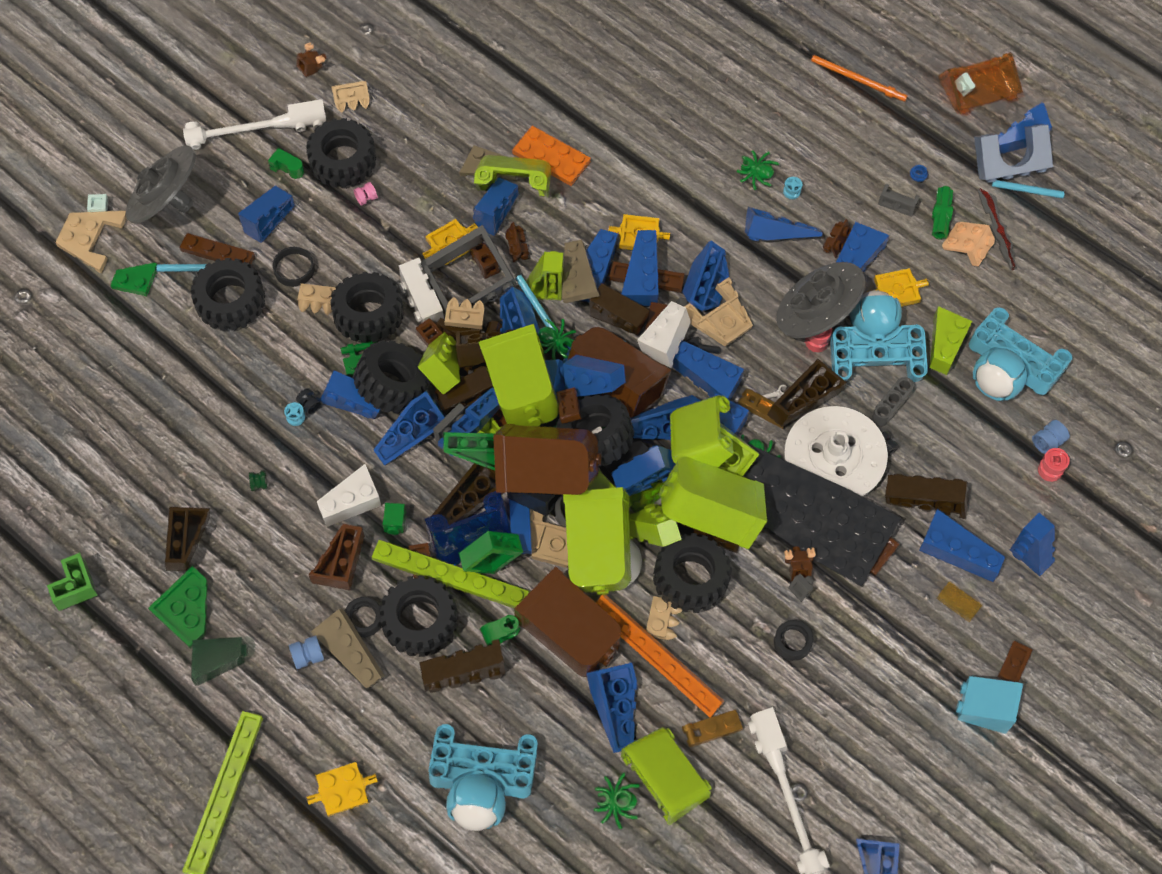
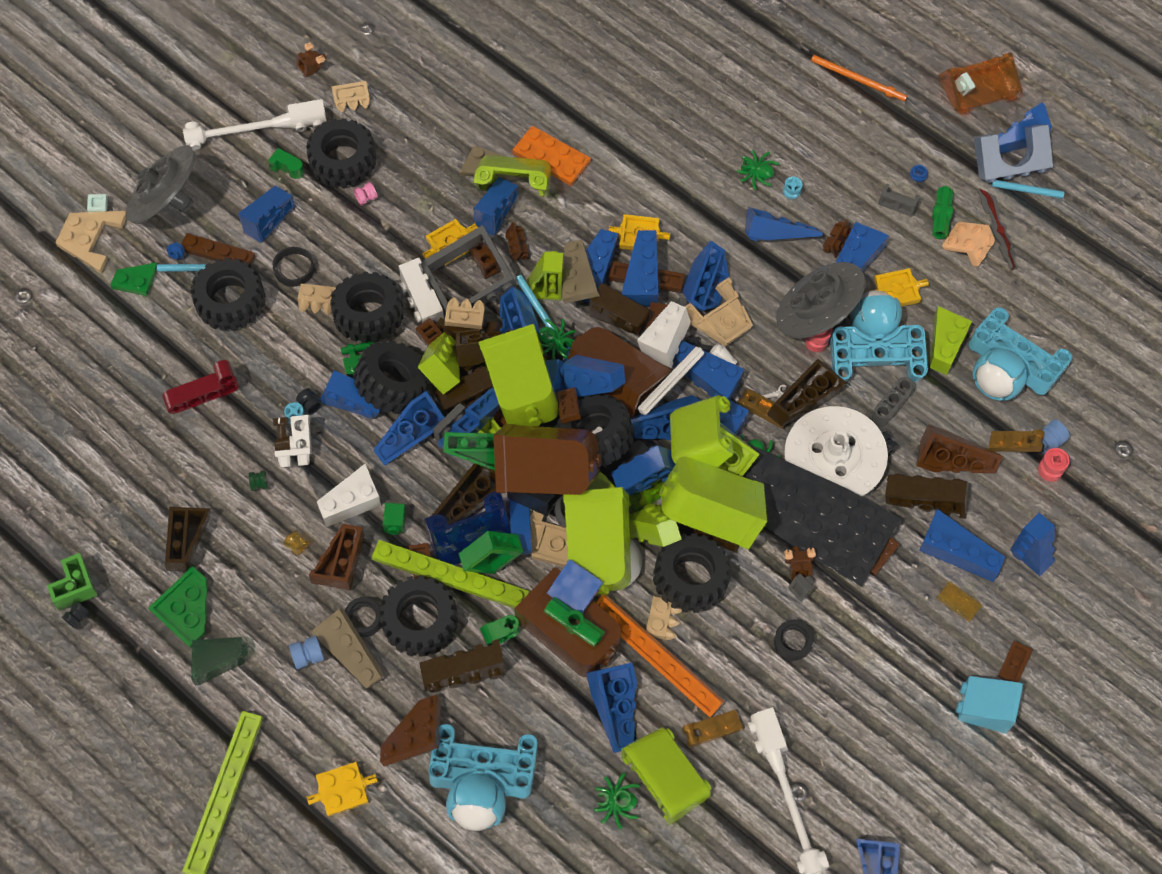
none -> black wheel [62,601,91,629]
none -> dark red beam [162,360,239,414]
none -> blue plate [167,242,185,260]
none -> white hips [273,415,312,467]
none -> clear yellow wheel [283,531,309,556]
none -> reddish brown plate [380,694,441,766]
none -> green piece [544,597,605,647]
none -> tile [547,559,604,614]
none -> white axle [638,347,704,415]
none -> white cone [709,343,737,365]
none -> reddish brown wedge [916,424,1003,473]
none -> pearl gold plate [988,429,1045,452]

